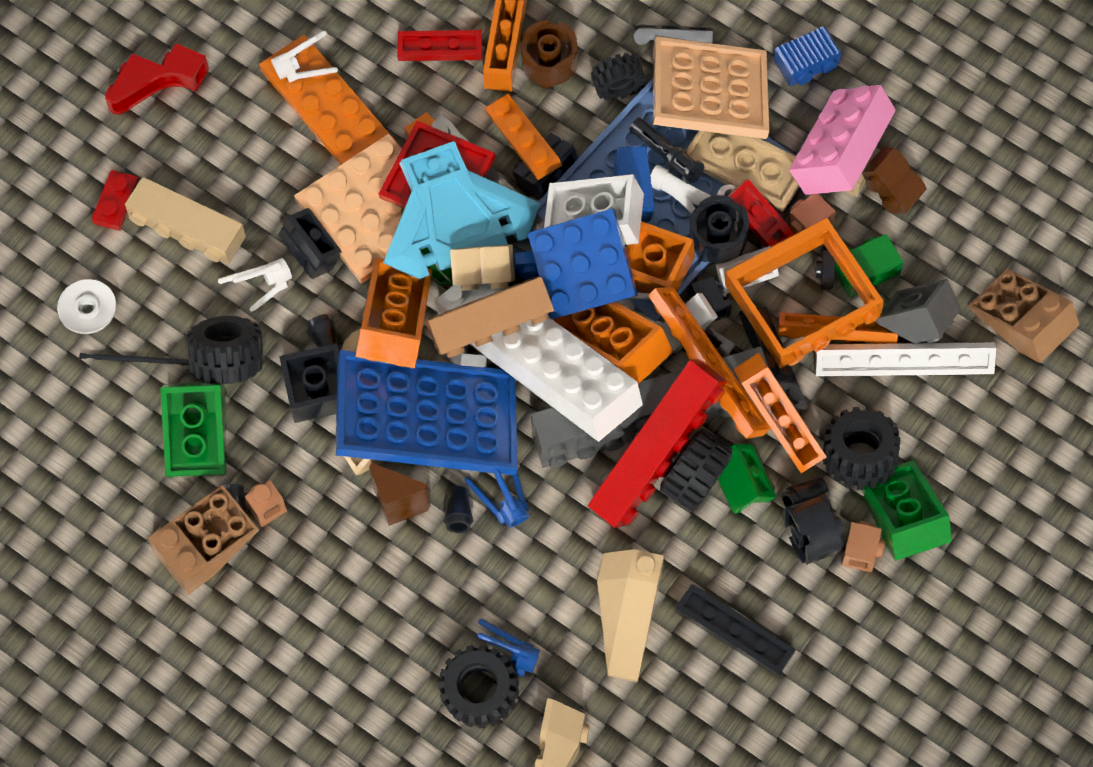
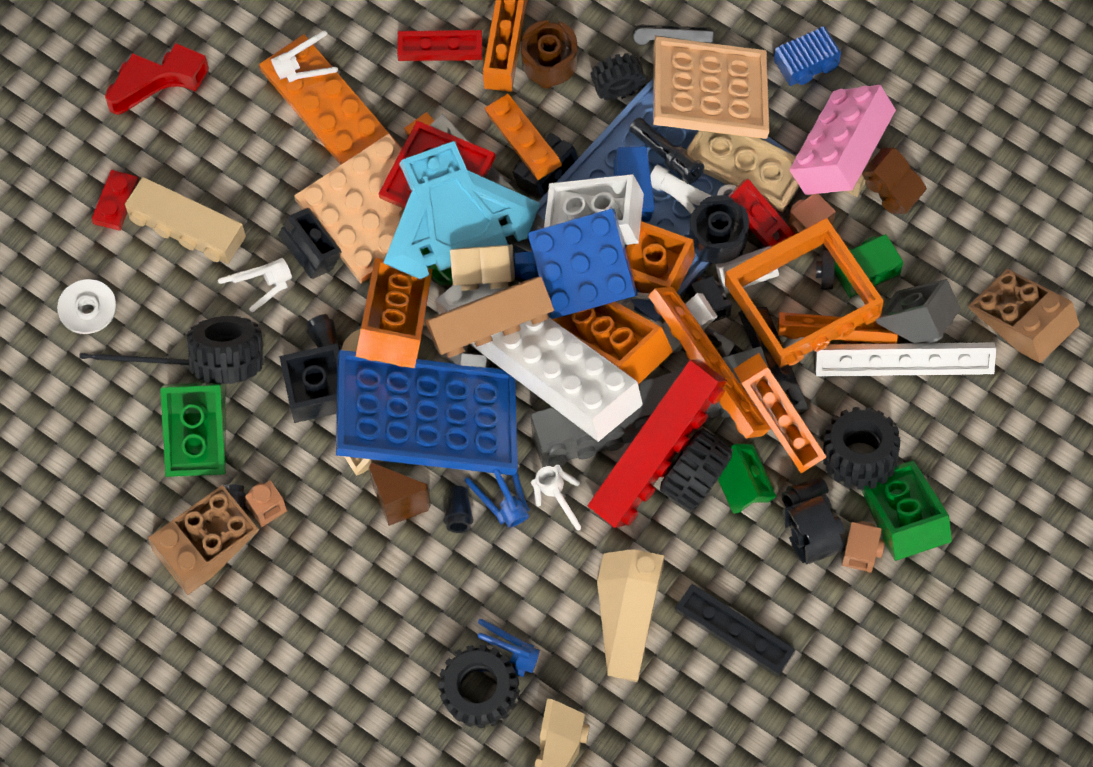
none -> white plant [531,465,581,531]

